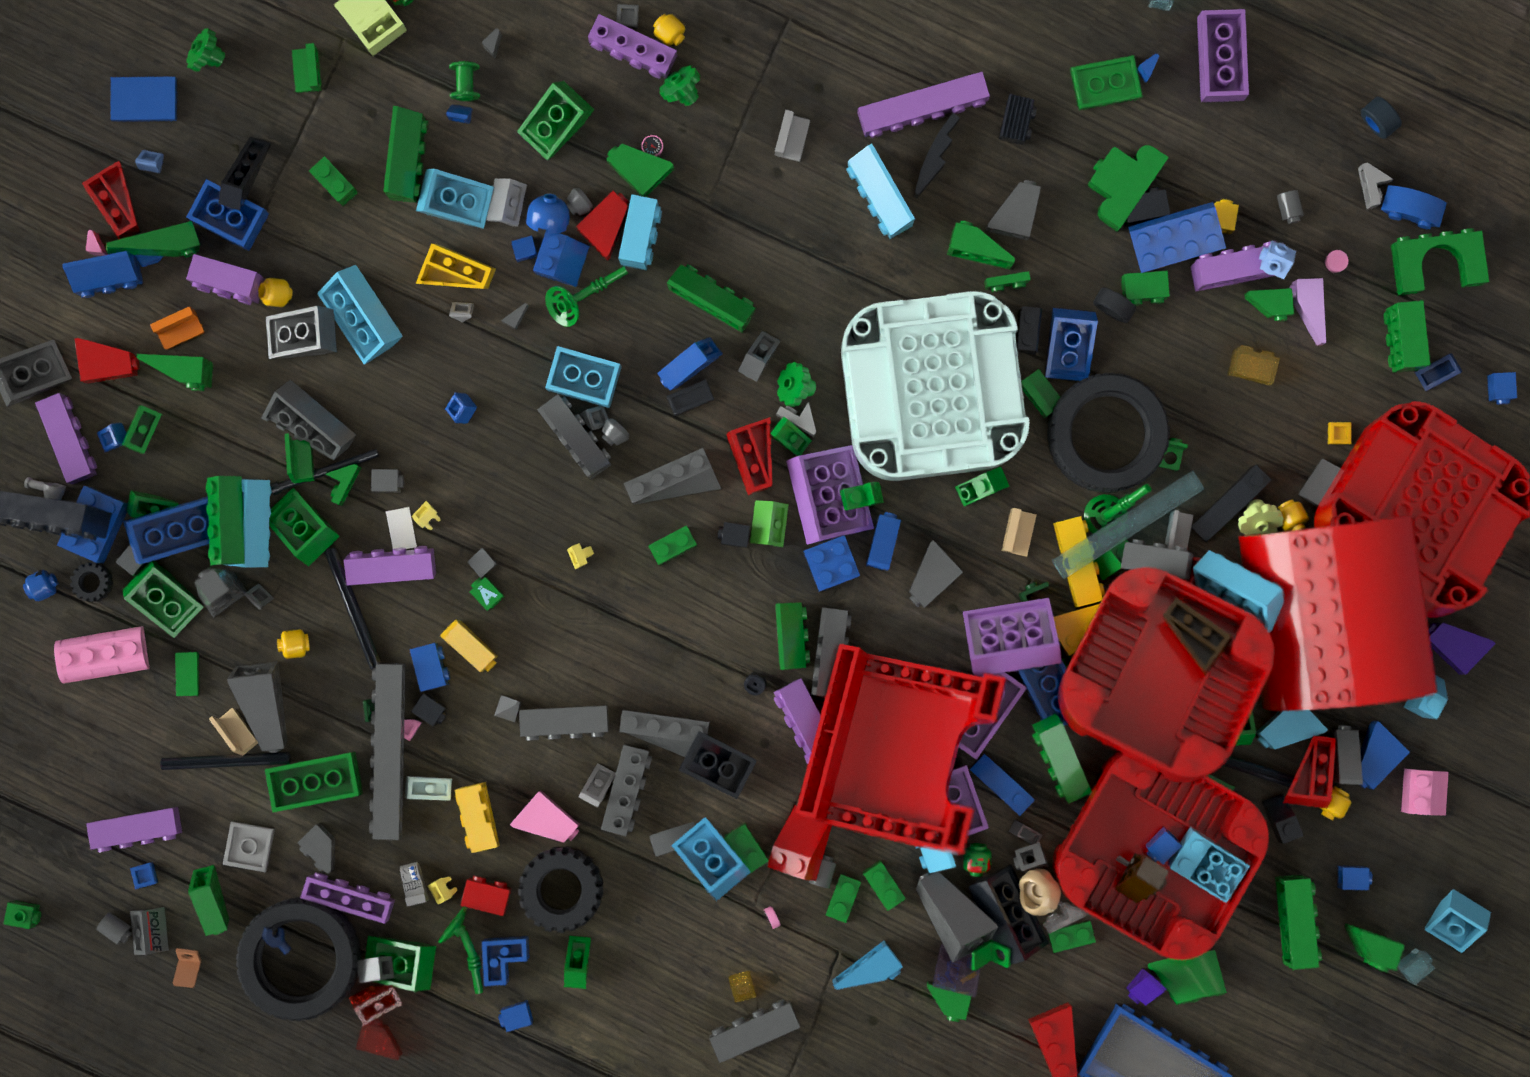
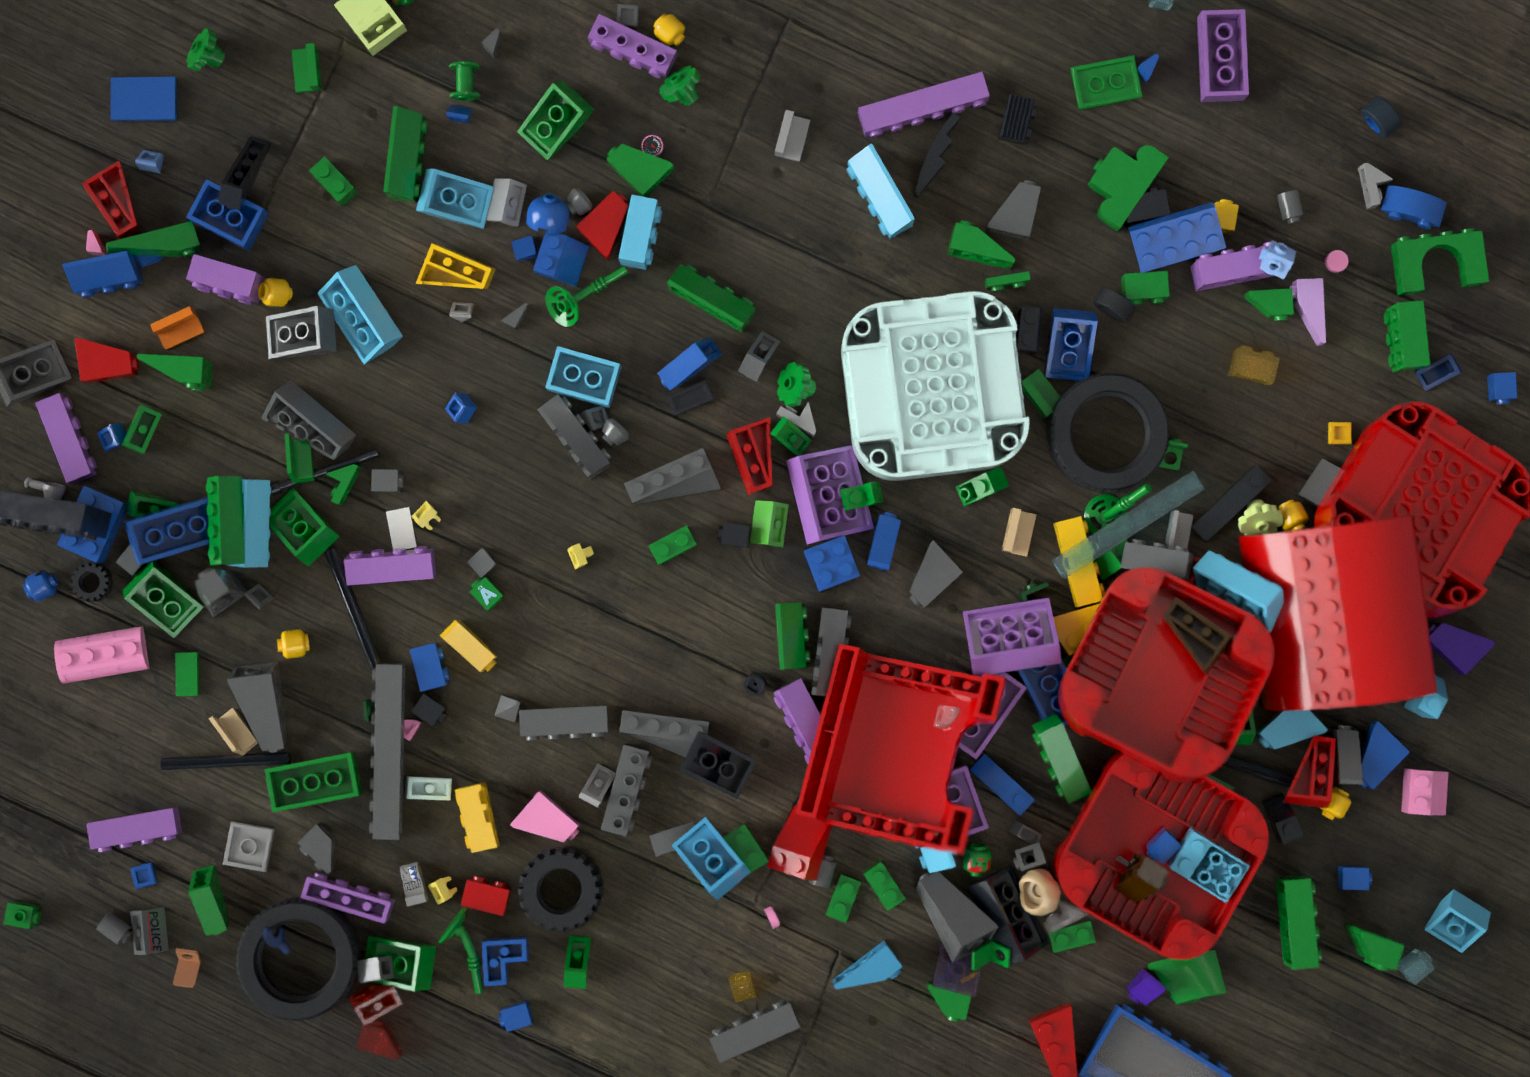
none -> clear tile [934,705,960,728]

